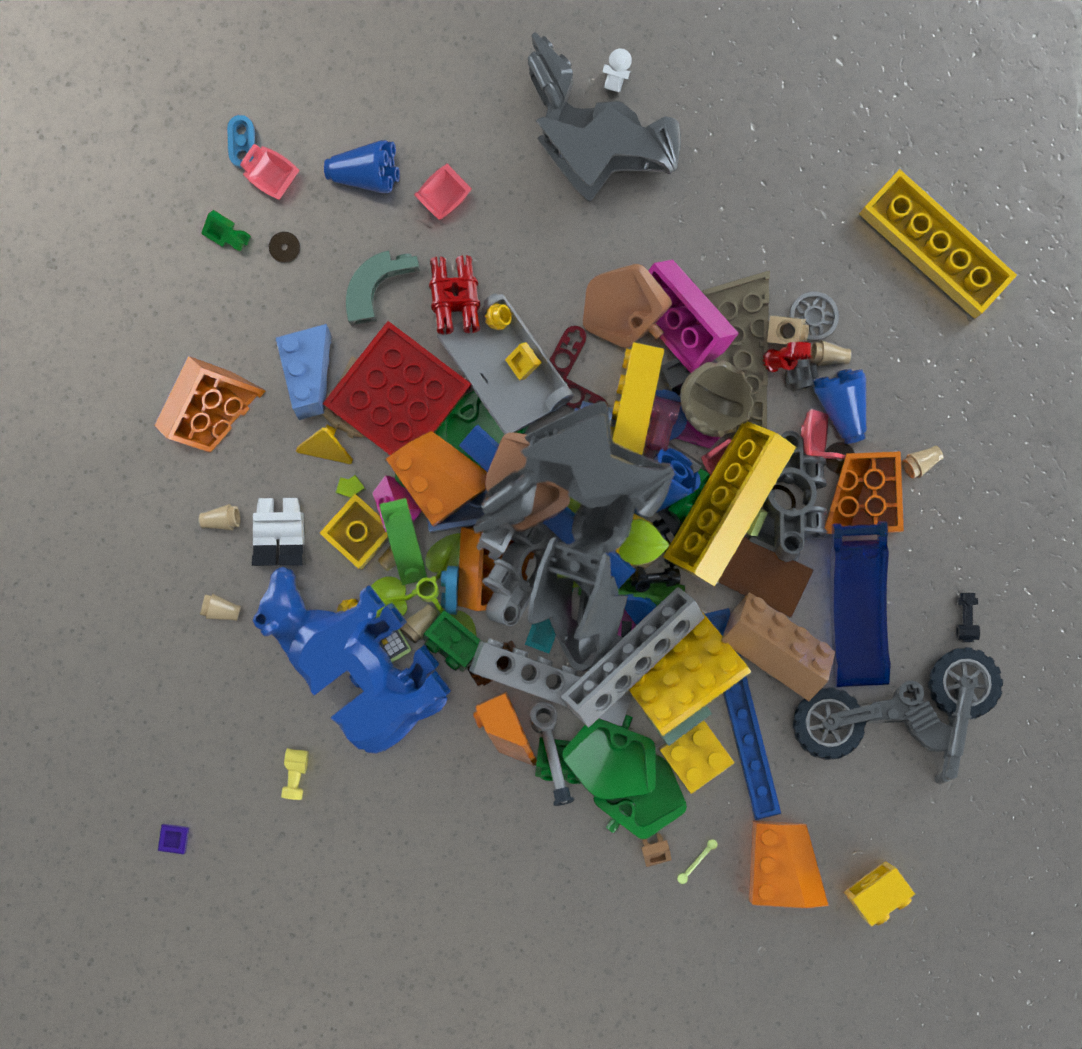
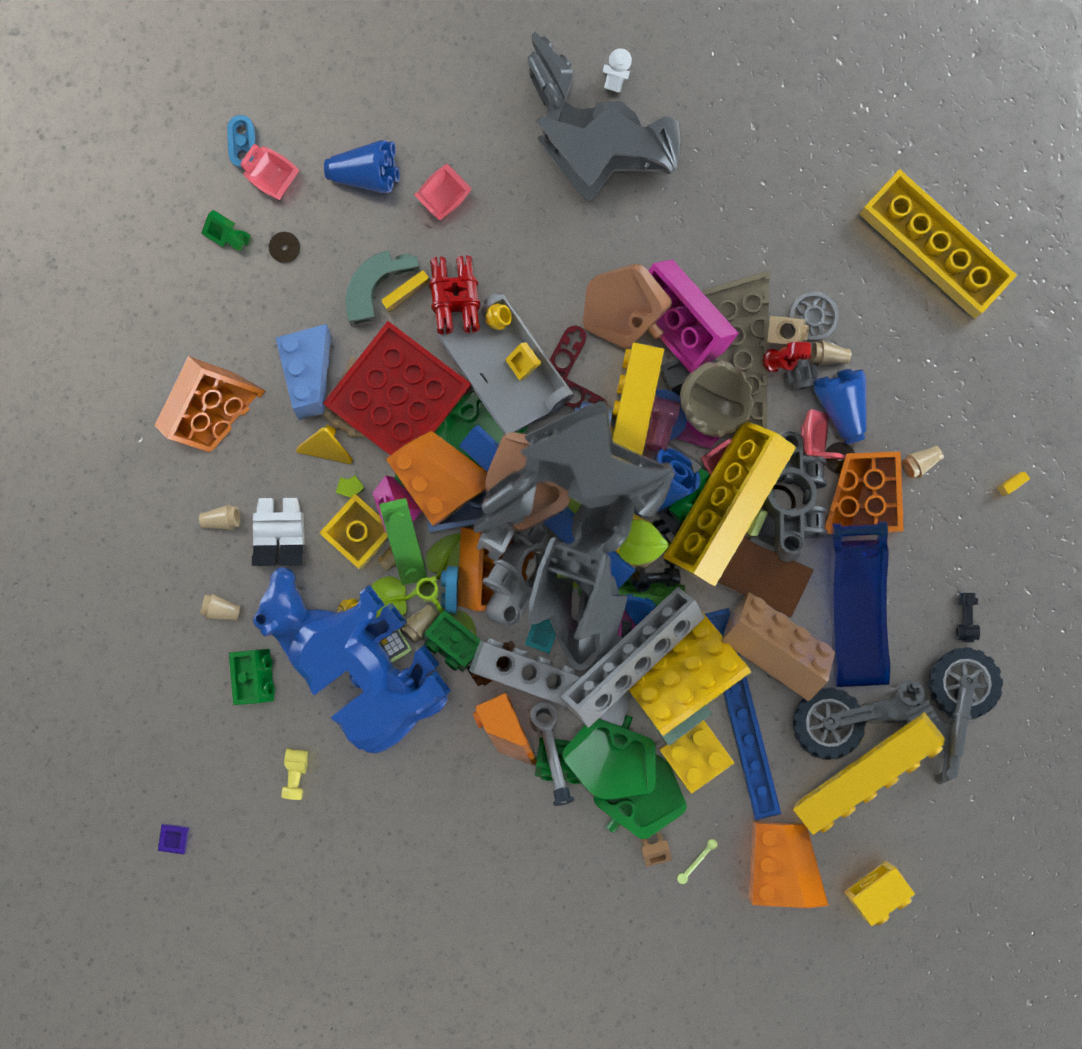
none -> green bracket [228,649,275,705]
none -> yellow tile [381,270,430,313]
none -> yellow brick [793,712,944,835]
none -> yellow tile [998,471,1030,496]

